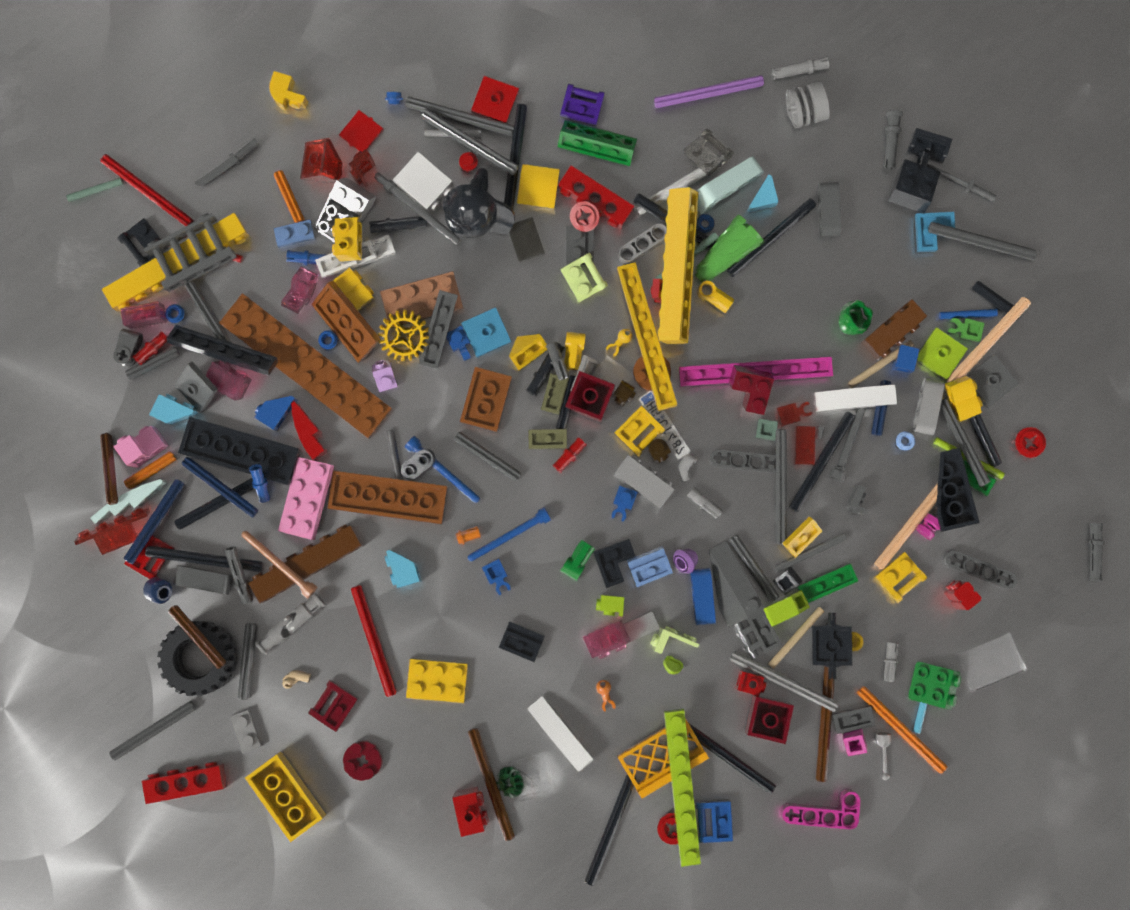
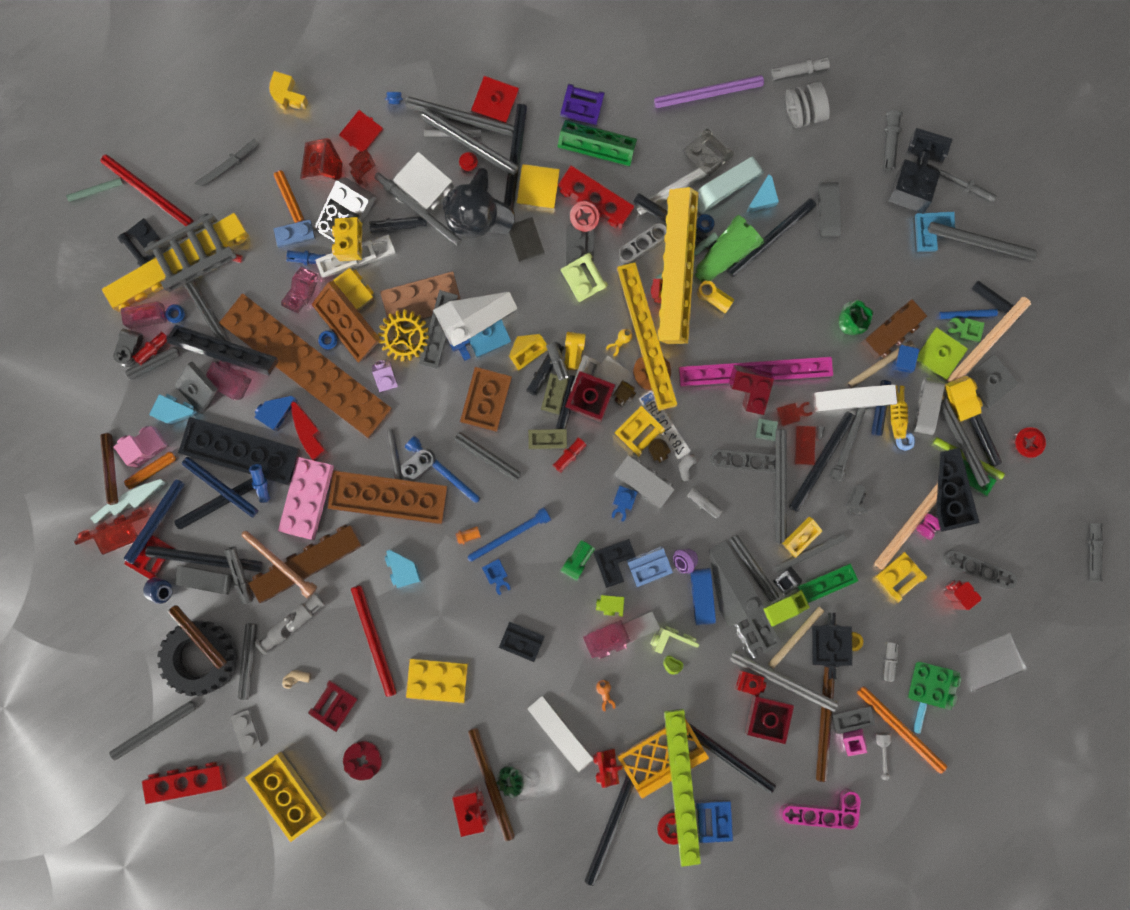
none -> white wedge [433,291,518,346]
none -> red hips [593,749,623,788]
none -> yellow hinge [890,385,909,439]

